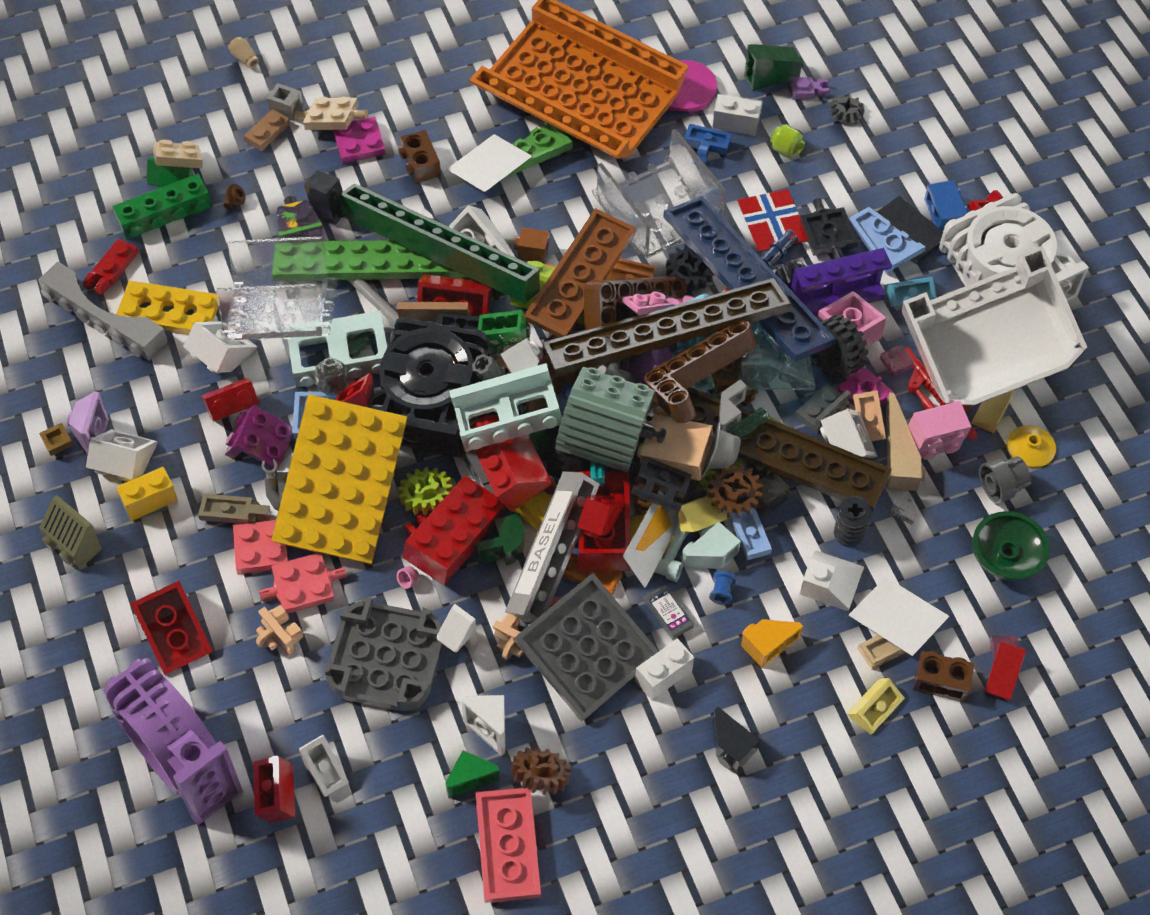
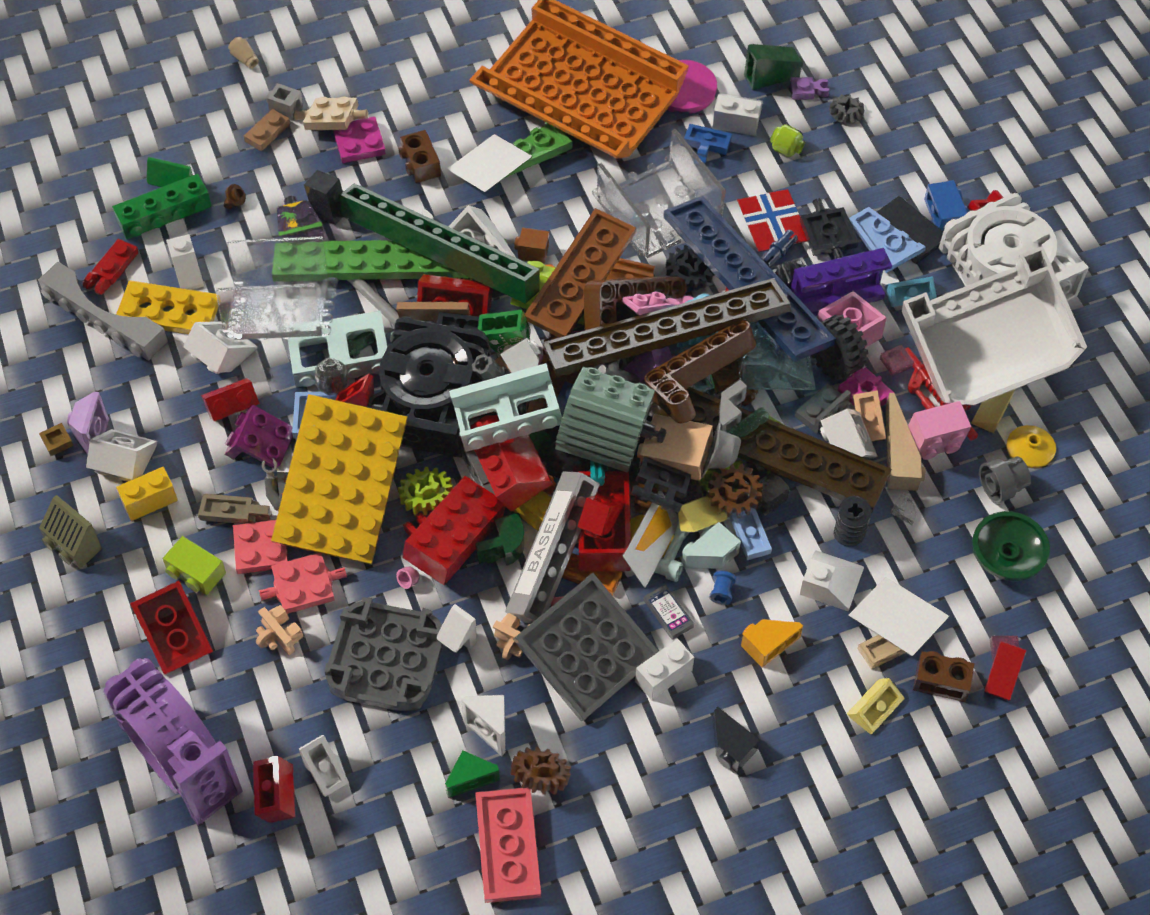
tan plate [153,140,203,168] -> none
none -> lime brick [162,536,226,596]
none -> white slope [166,234,204,290]

